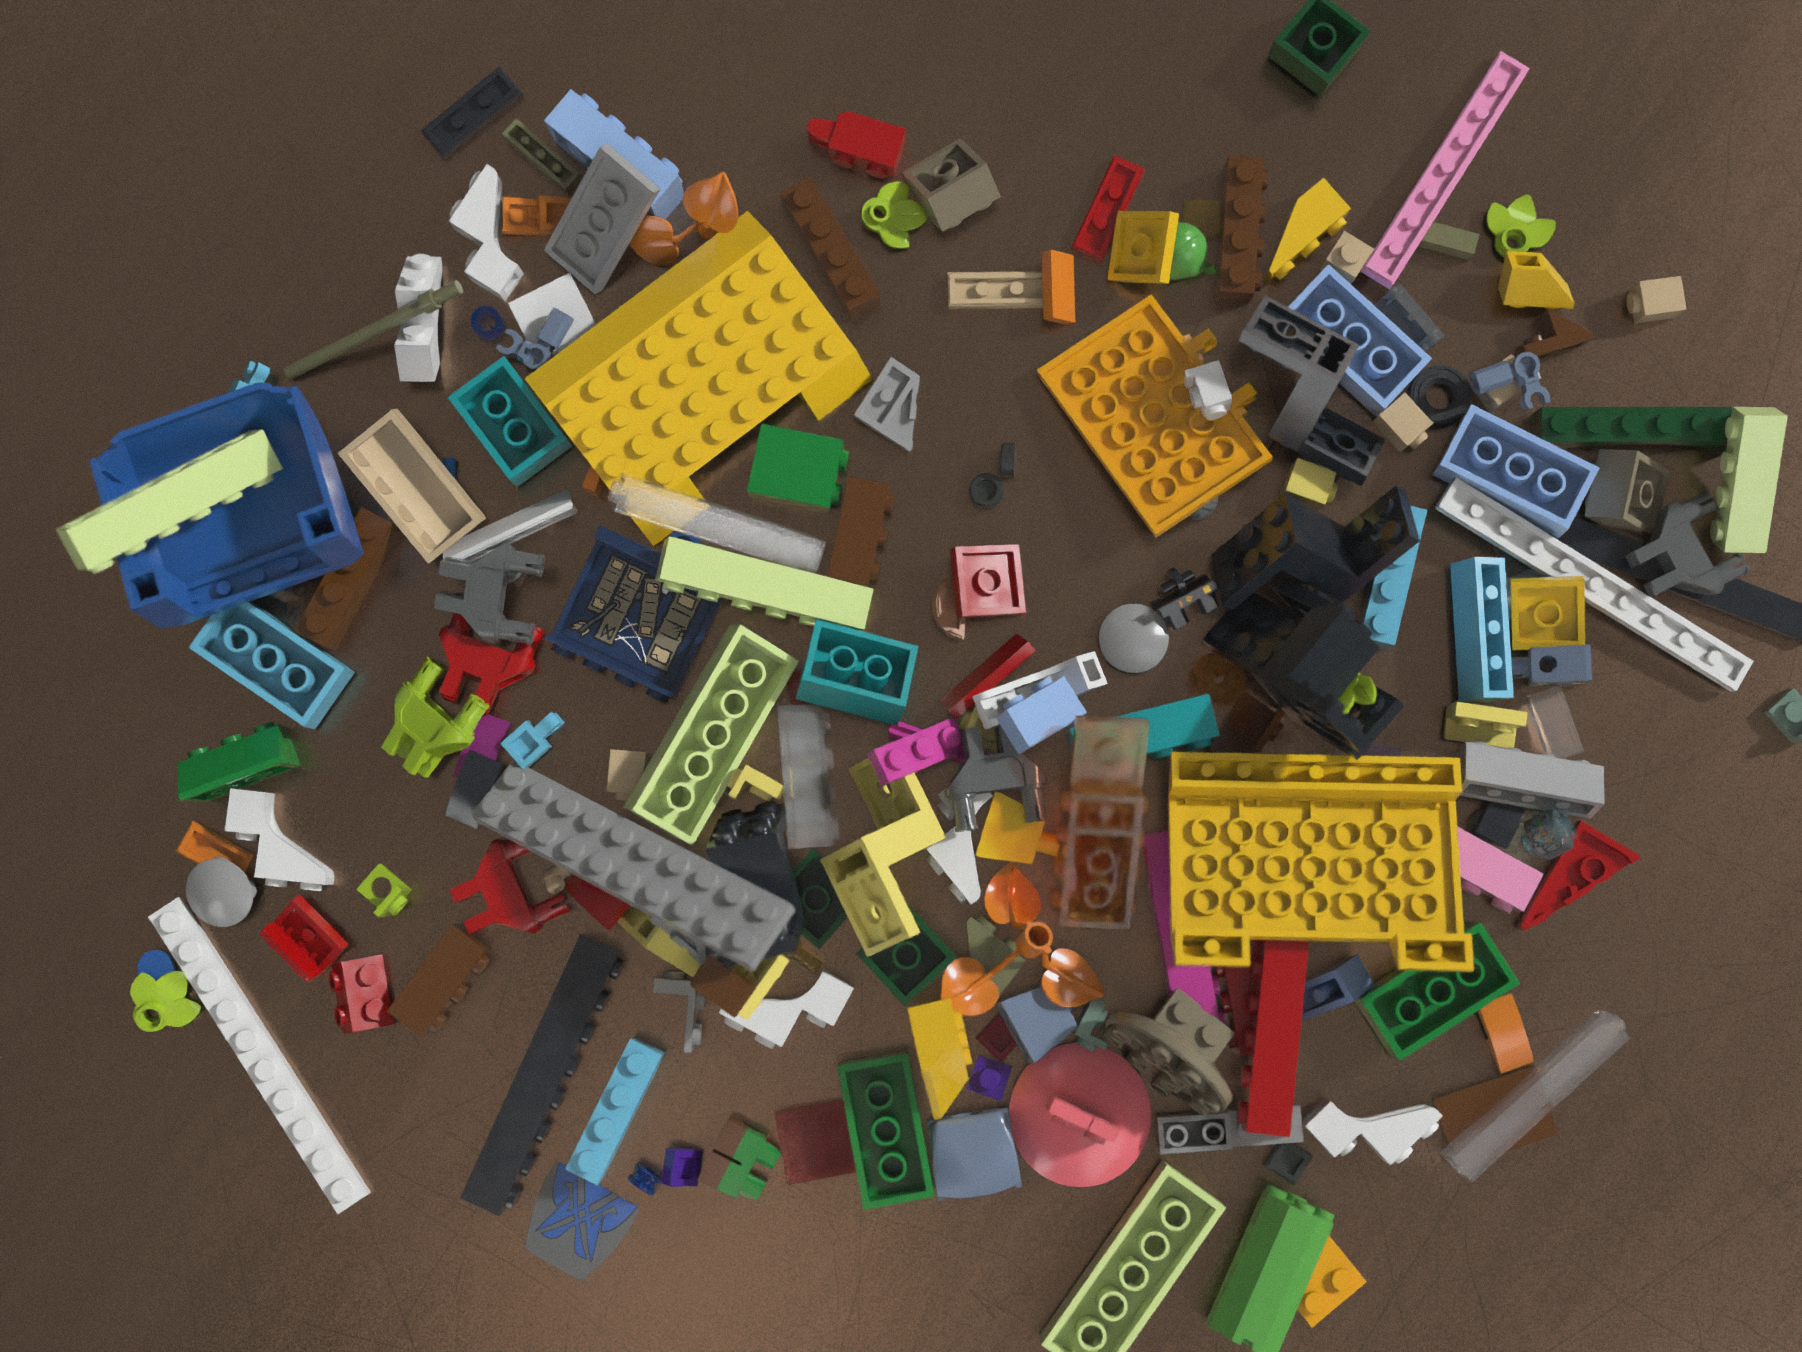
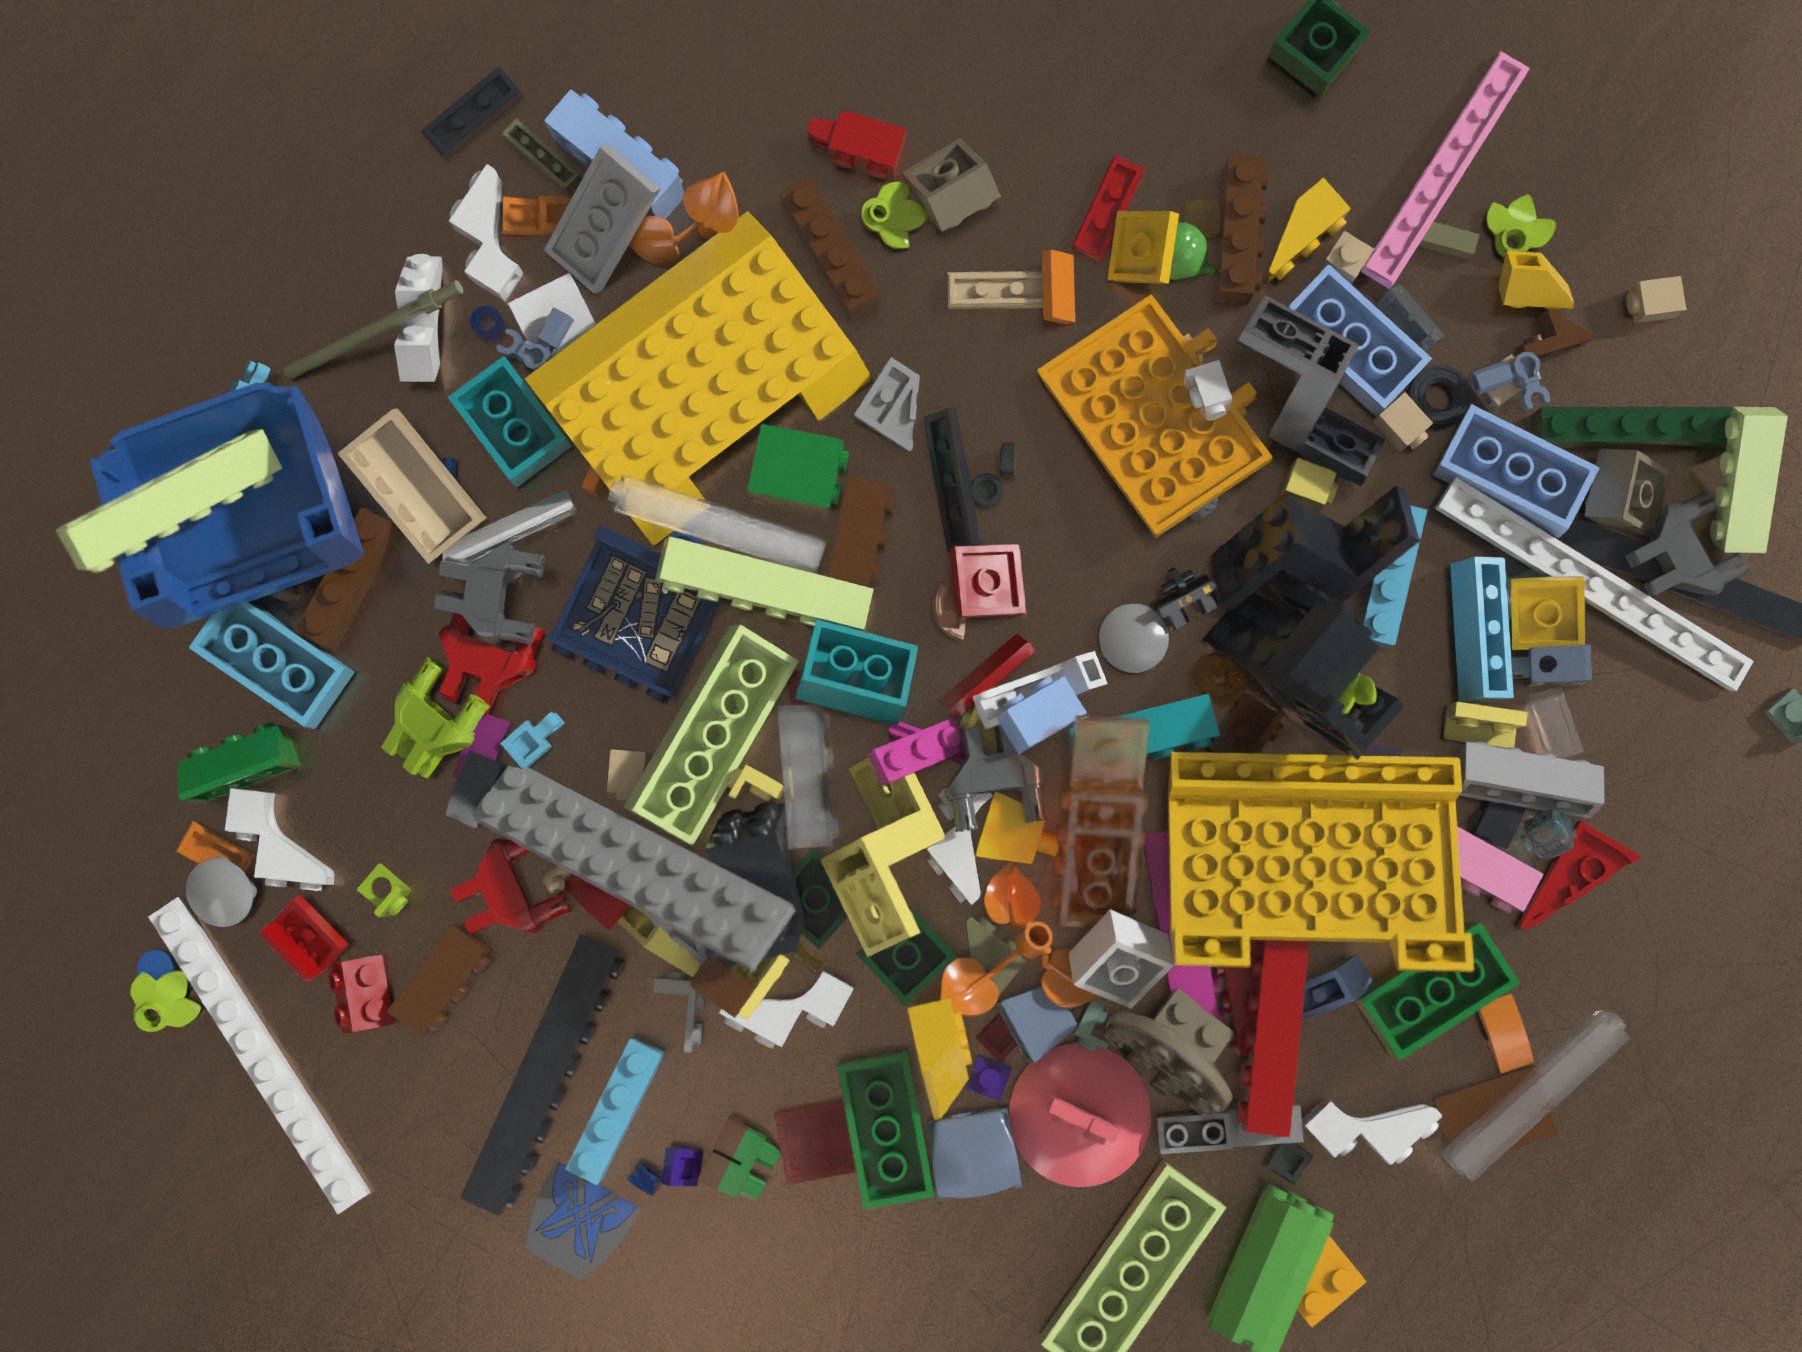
none -> black plate [923,408,982,552]
none -> white brick [1068,910,1174,1008]

